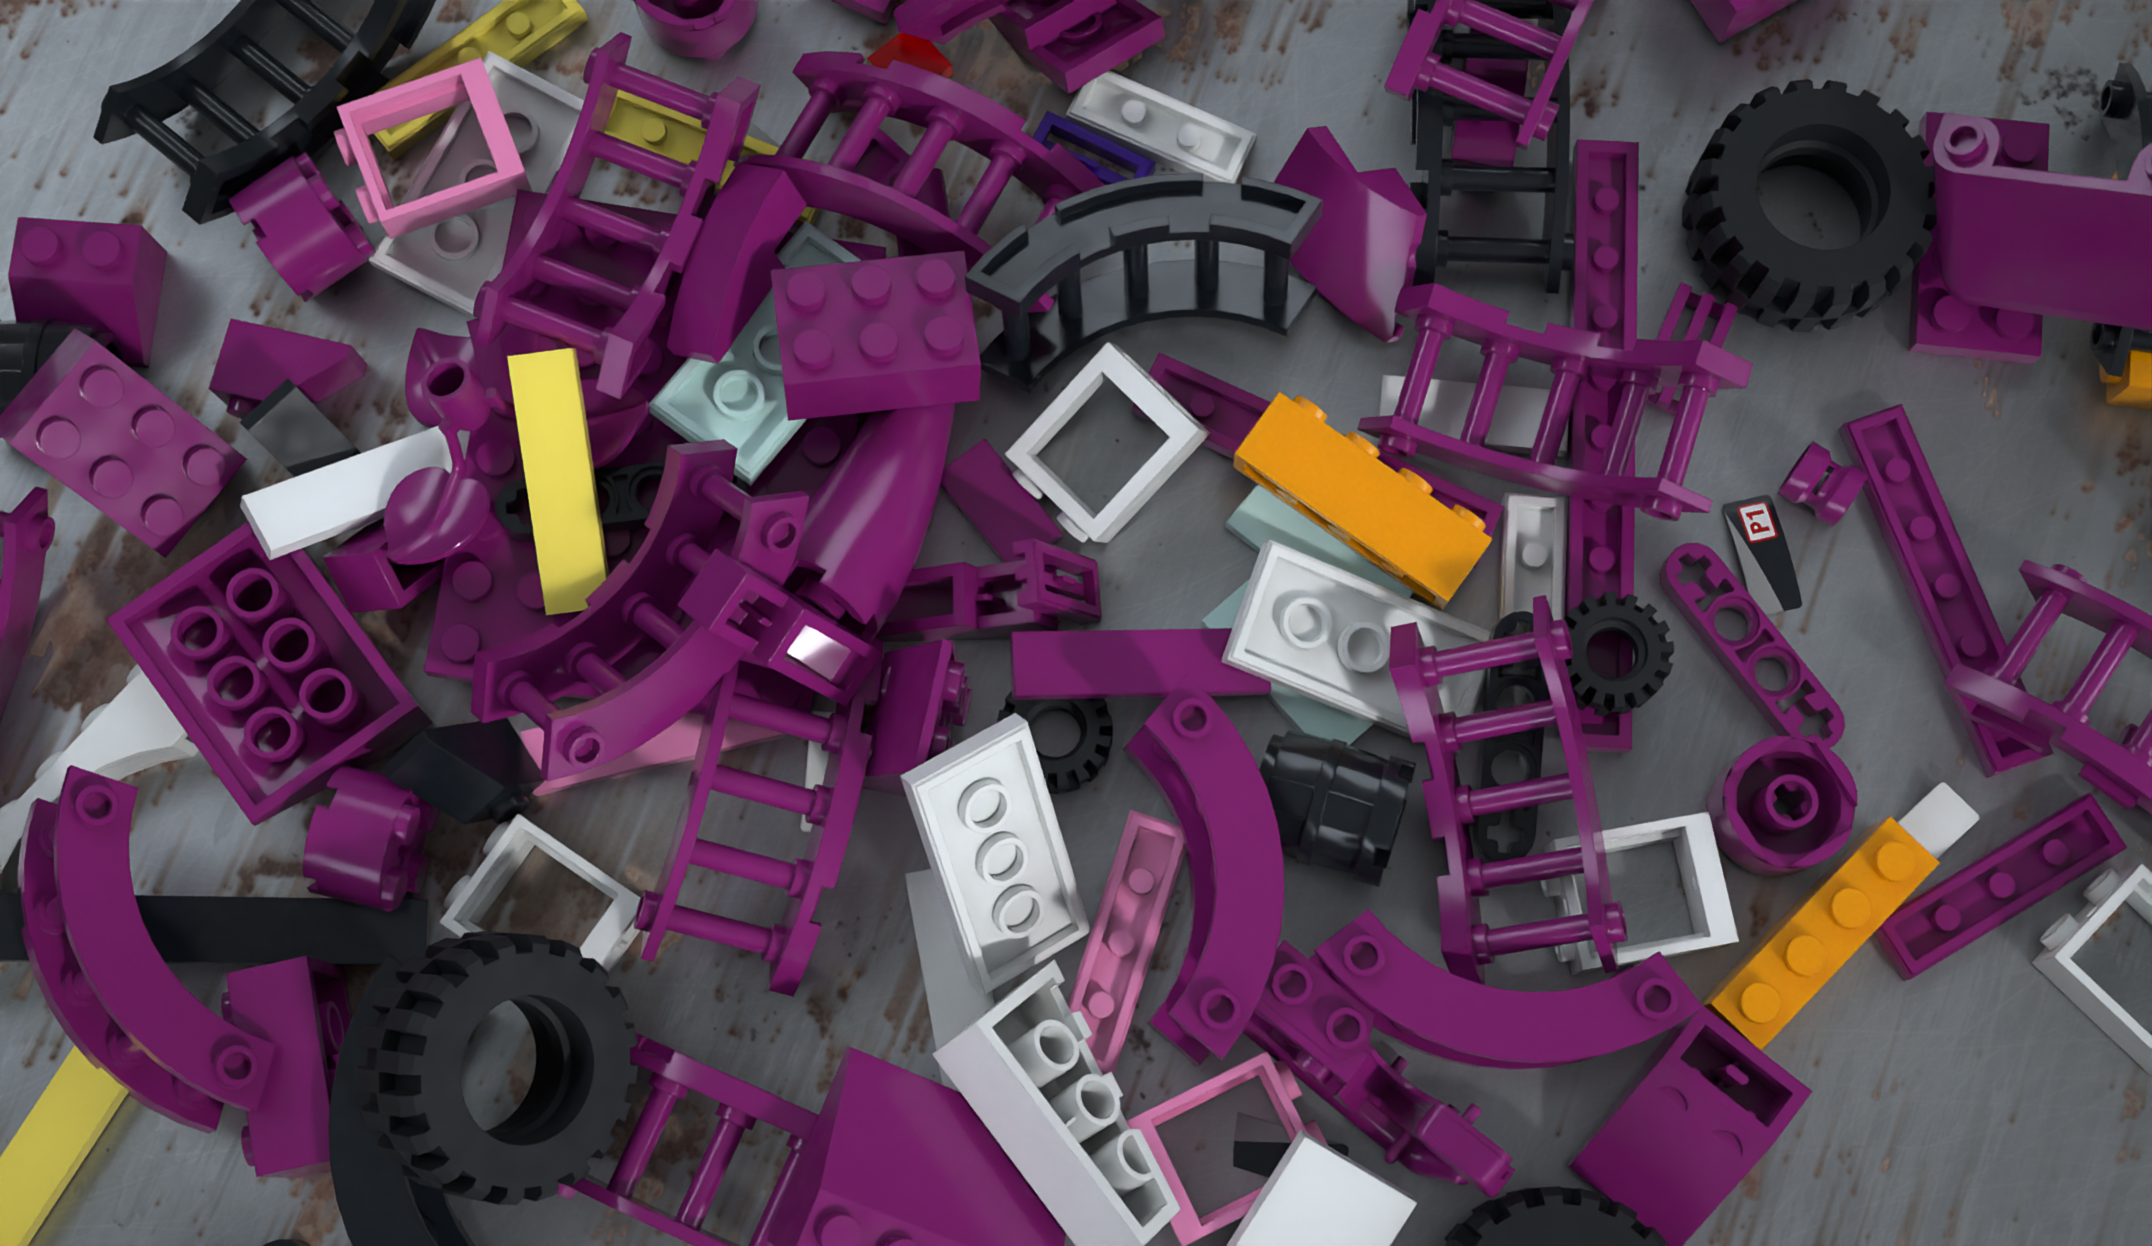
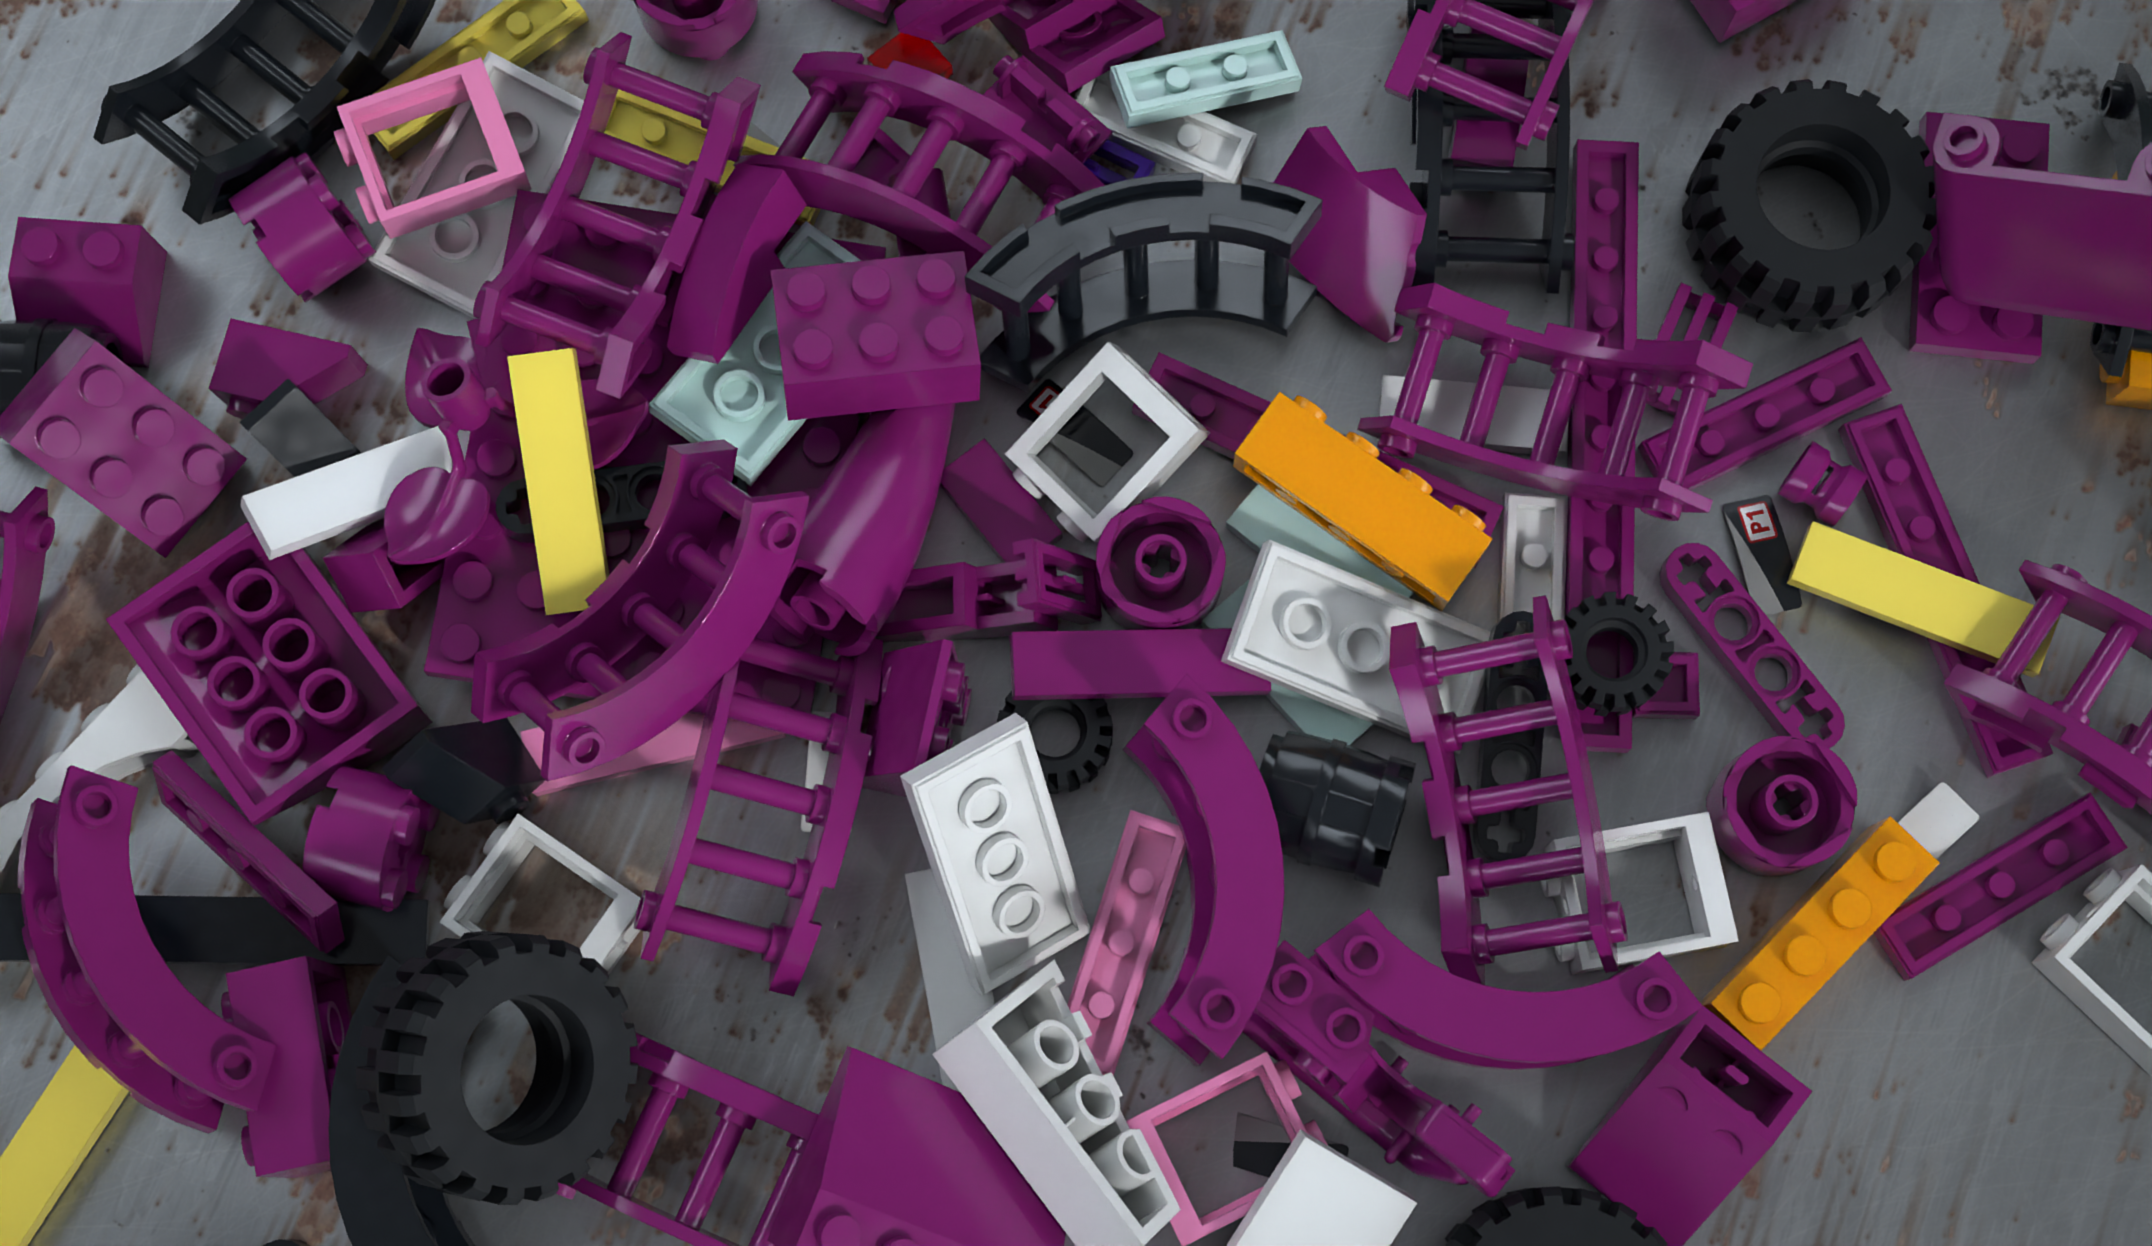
magenta slope [678,549,883,707] -> none
none -> magenta tile [152,750,345,954]
none -> magenta hinge [983,55,1113,164]
none -> sticker [1016,379,1133,487]
none -> magenta brick [1096,496,1226,630]
none -> light aqua tile [1109,30,1302,129]
none -> magenta tile [1632,652,1700,719]
none -> magenta tile [1637,337,1892,490]
none -> light yellow tile [1787,521,2060,678]

